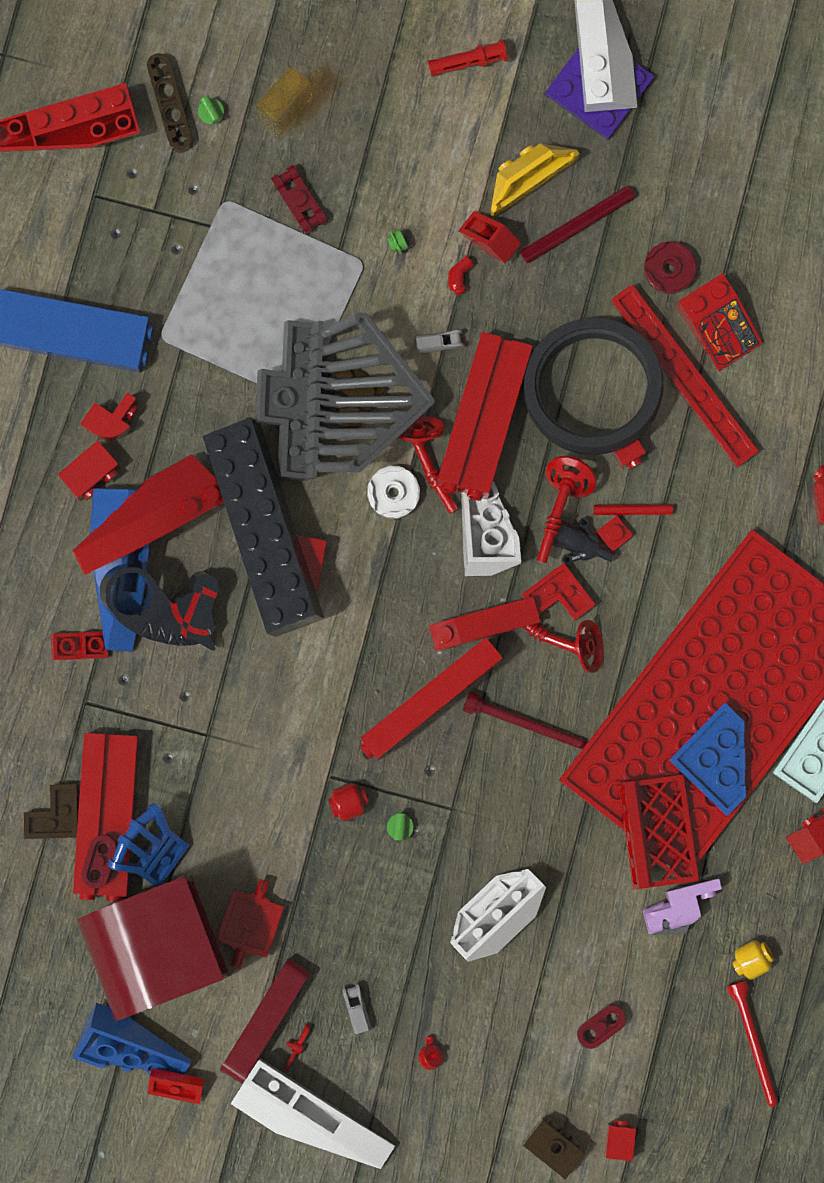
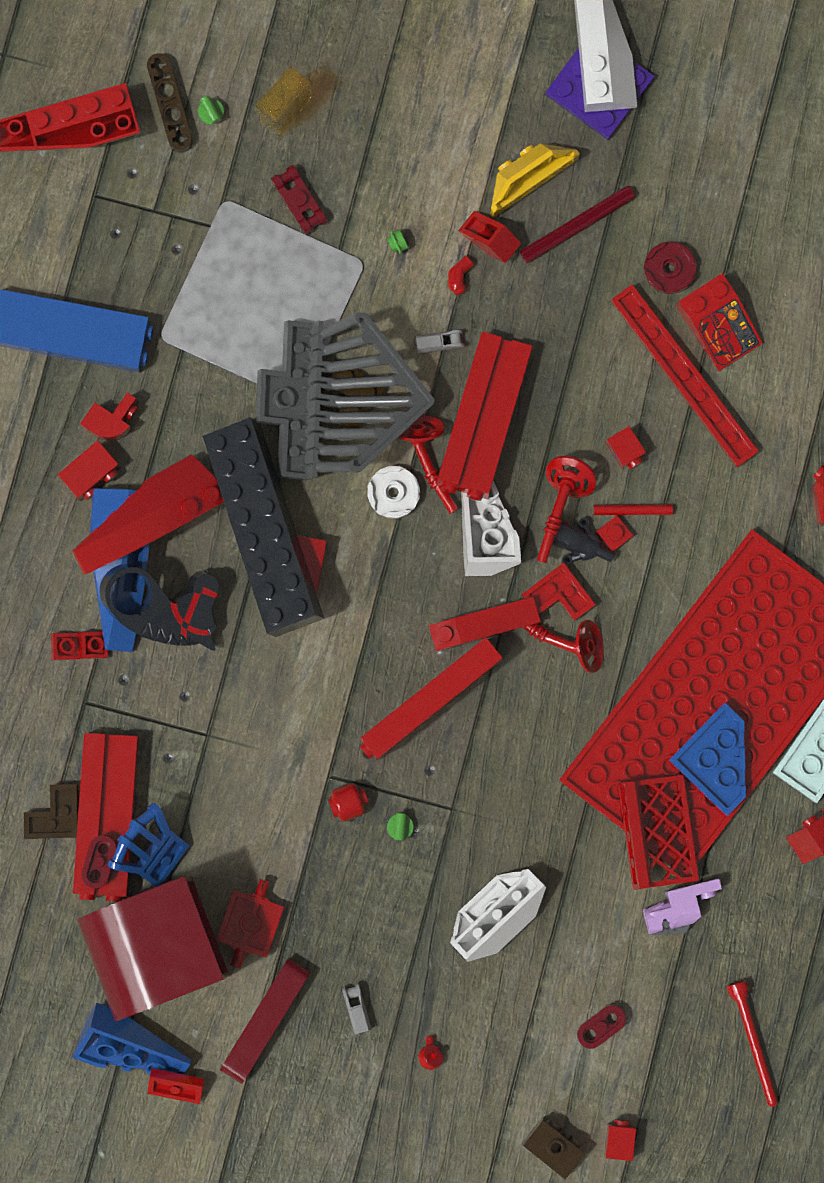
white wedge [231,1058,395,1169] -> none
red piece [284,1024,310,1072] -> none
red pin [428,39,508,77] -> none
dark red piece [462,691,585,749] -> none
black tyre [523,318,663,455] -> none
yellow head [732,940,774,980] -> none

